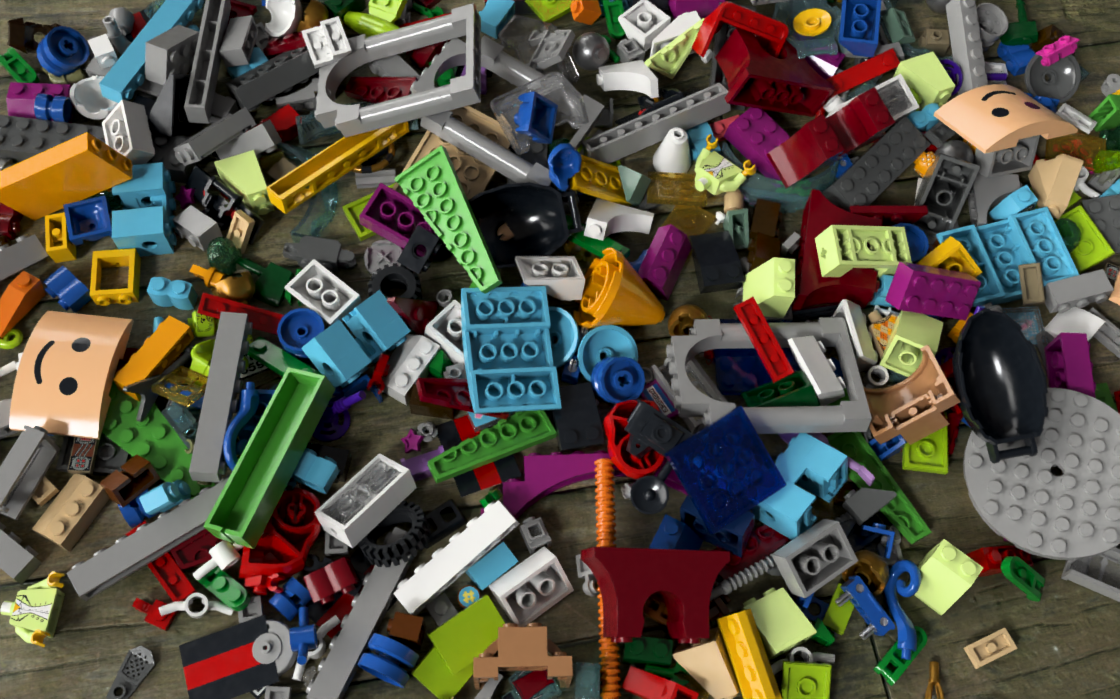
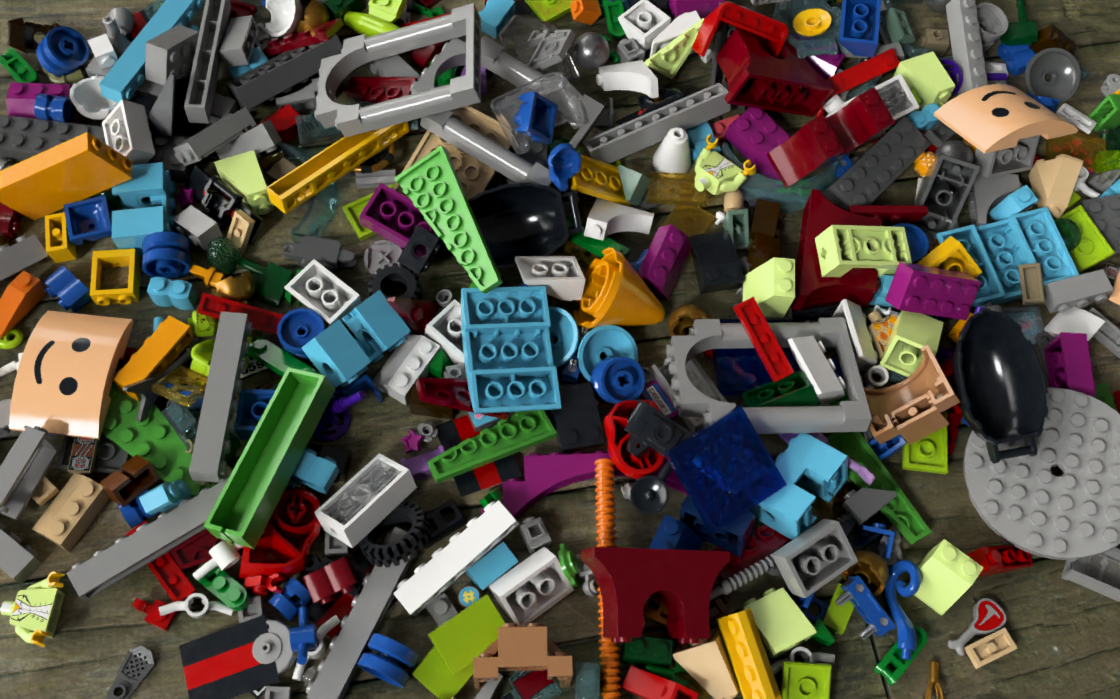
blue plant [223,382,259,471] -> none
white slope [302,16,352,69] -> none
red plate [367,353,390,395] -> none
reddish brown brick [387,612,426,650] -> none
light nougat hinge [497,223,514,241] -> none
light grey plate [780,232,801,258] -> none
green plate [1001,556,1045,602] -> none
dark pink hinge [1035,35,1080,66] -> none
none -> blue wheel [142,231,191,279]
none -> bright green piece [558,543,581,588]
none -> light grey piece [947,598,1007,656]

